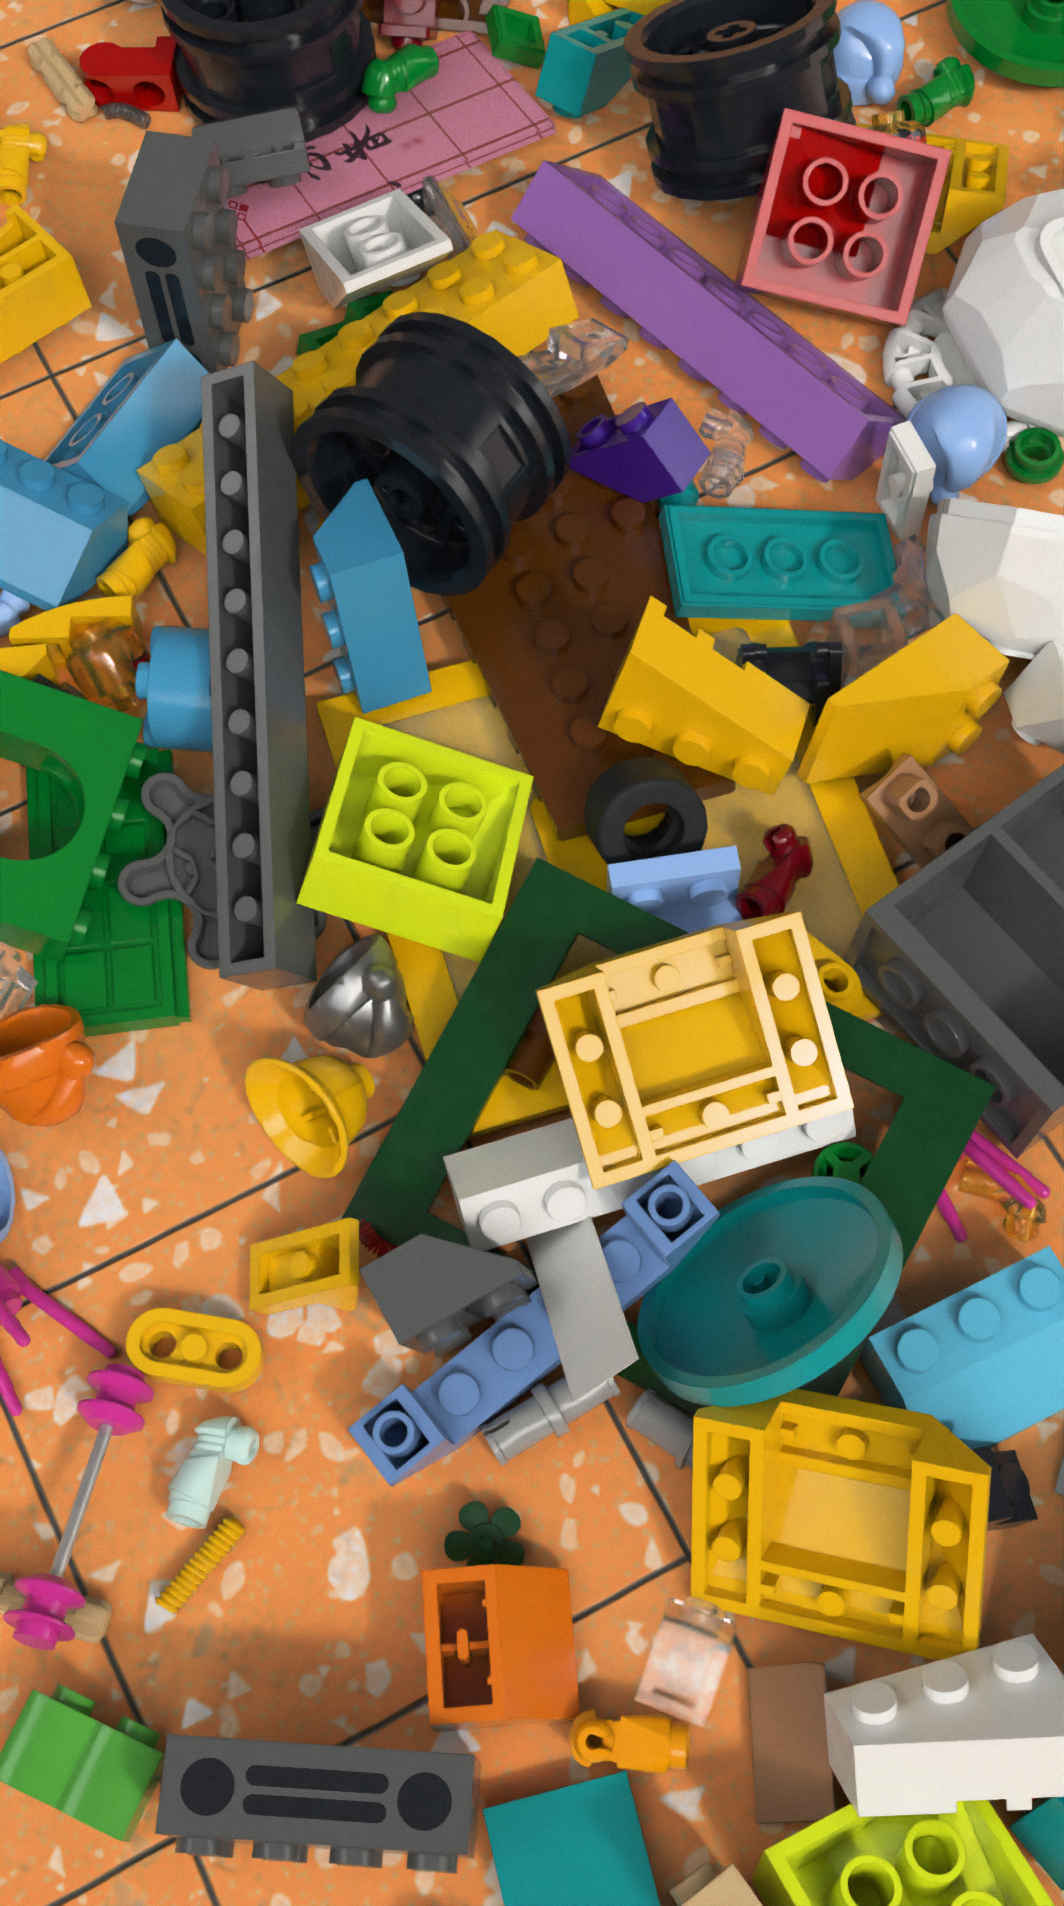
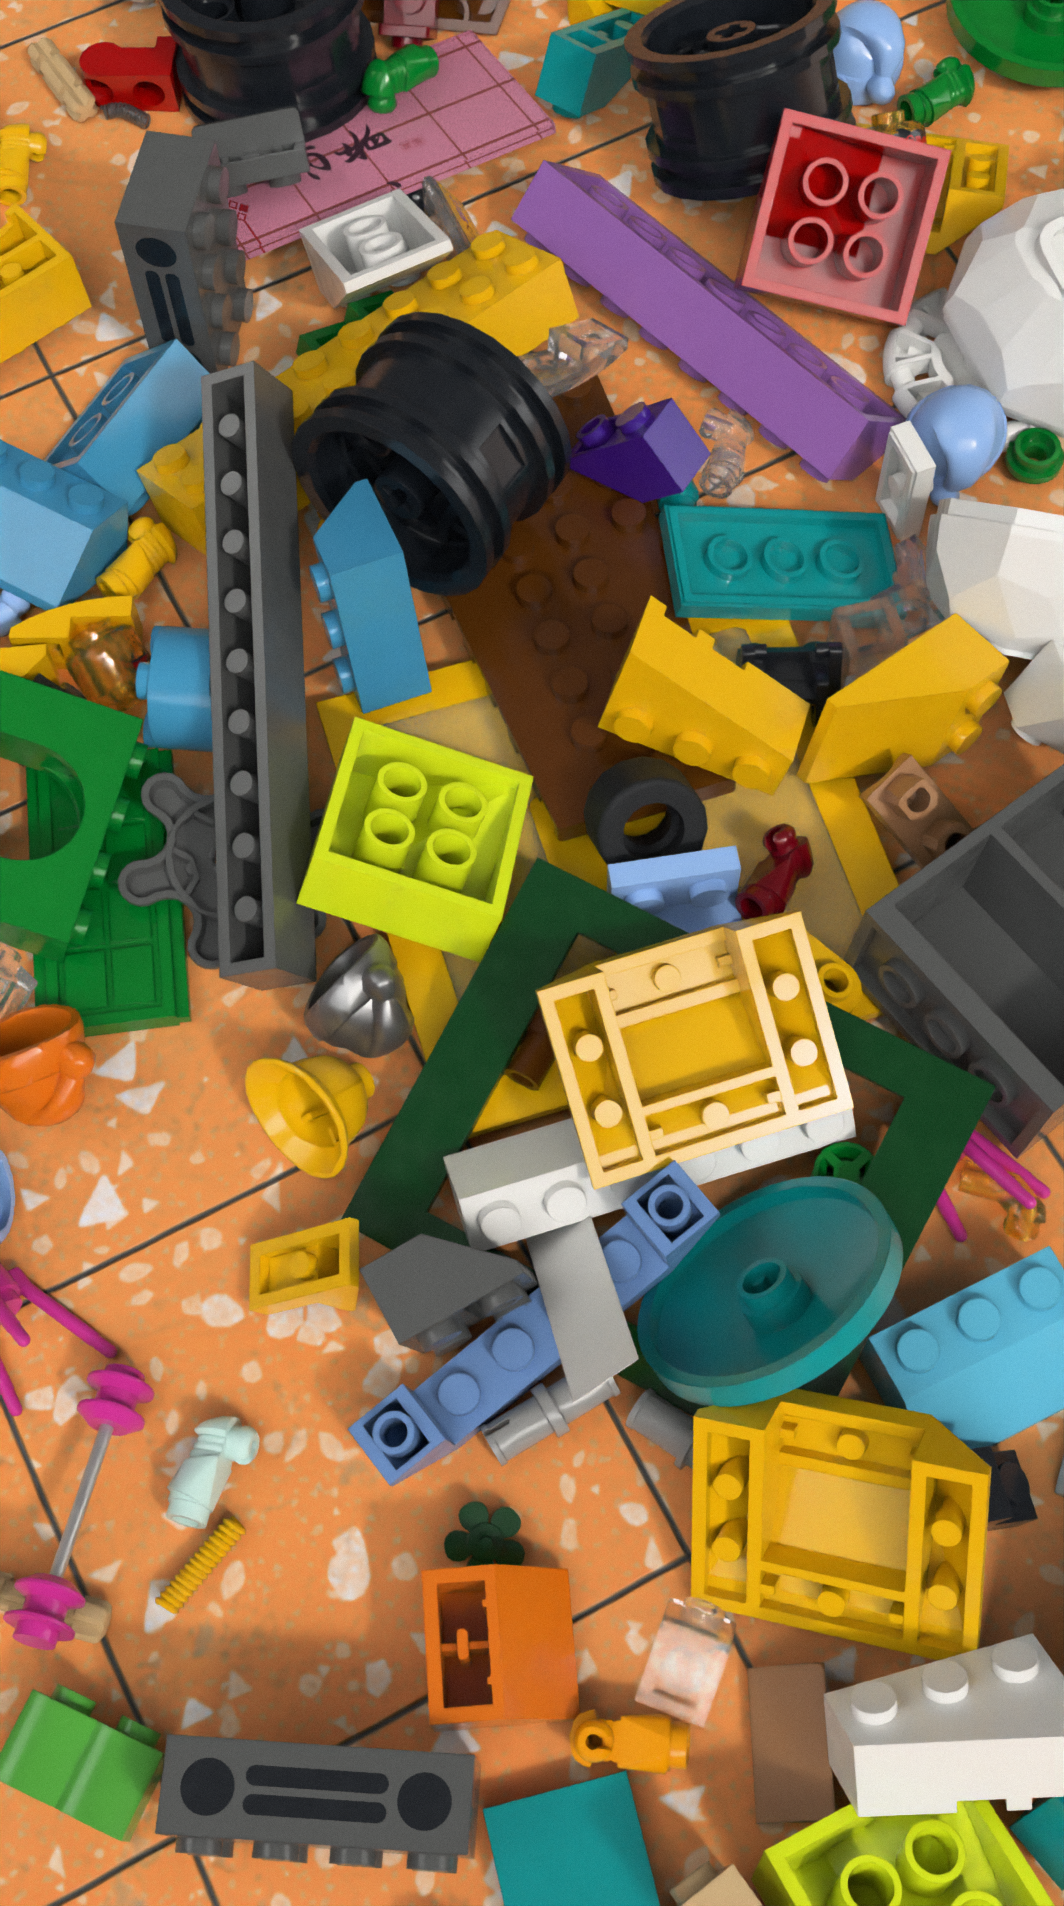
yellow plate [126,1308,265,1393] -> none
red leg [359,1219,398,1258] -> none
green tile [485,4,546,69] -> none

